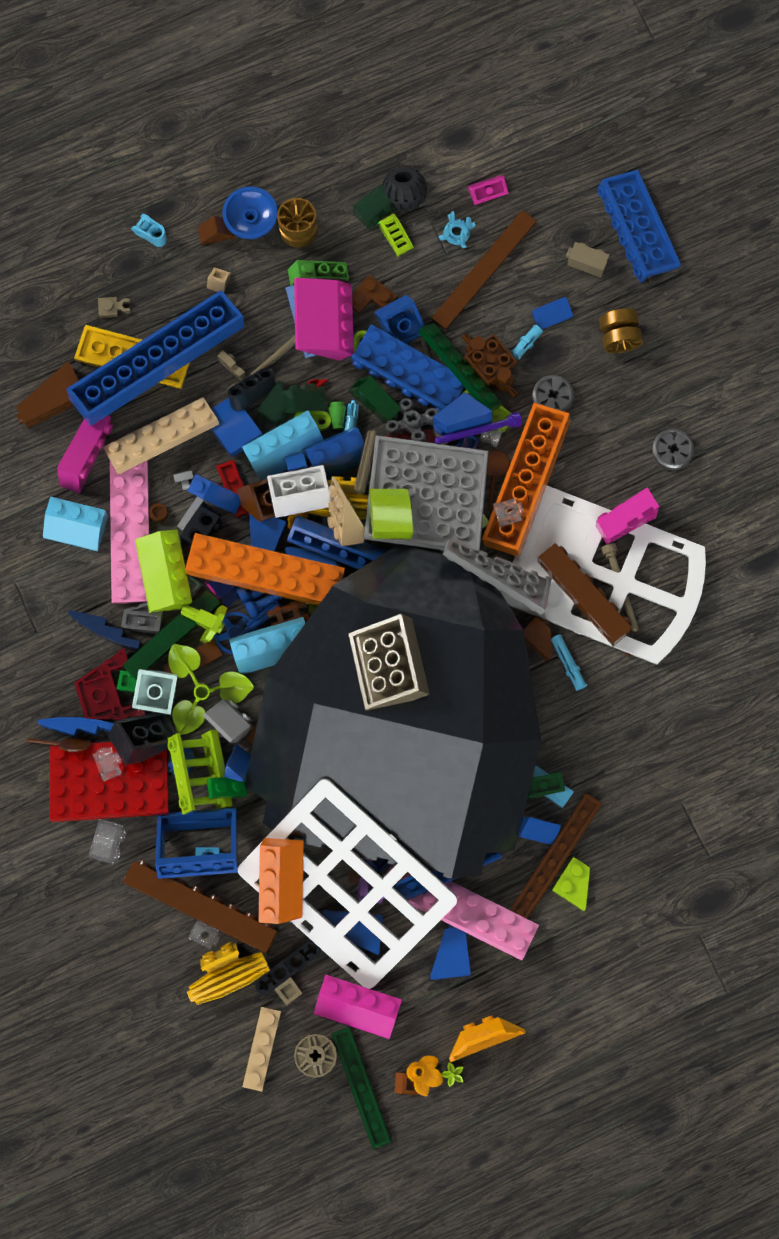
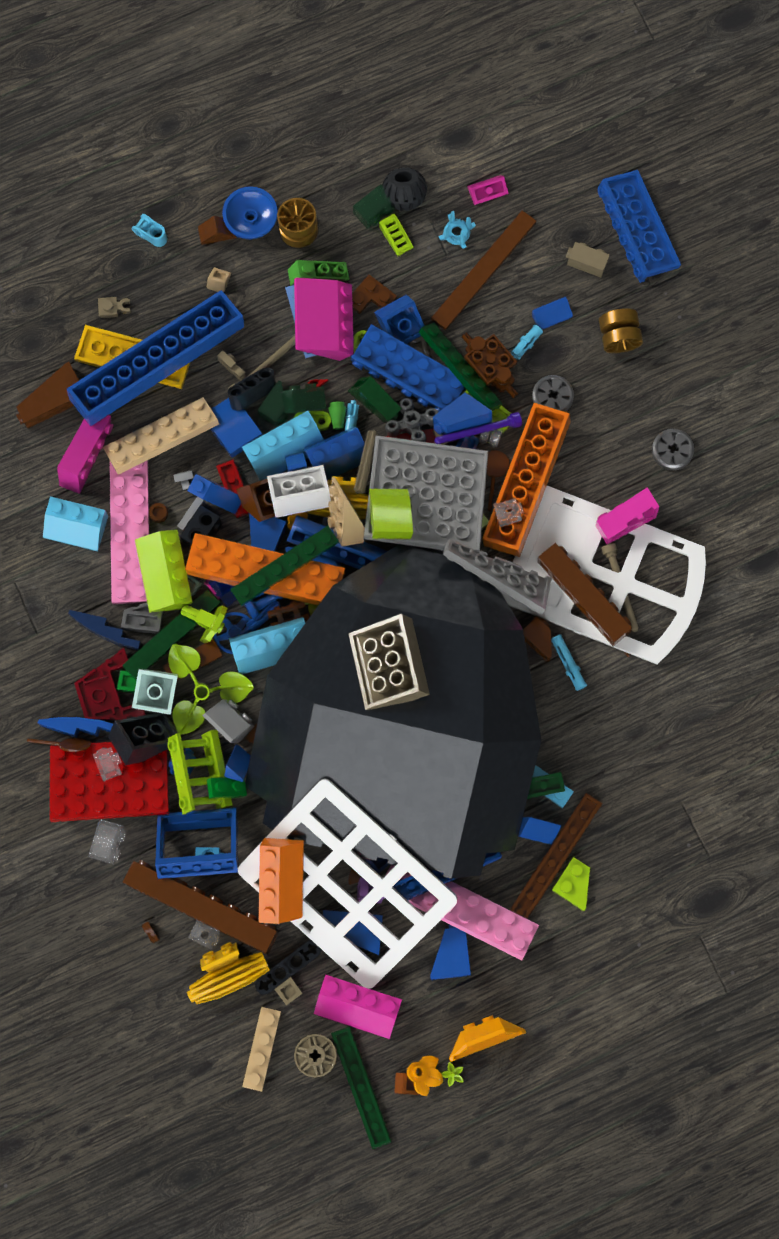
none -> reddish brown tile [142,922,159,943]
none -> dark green plate [230,526,339,606]

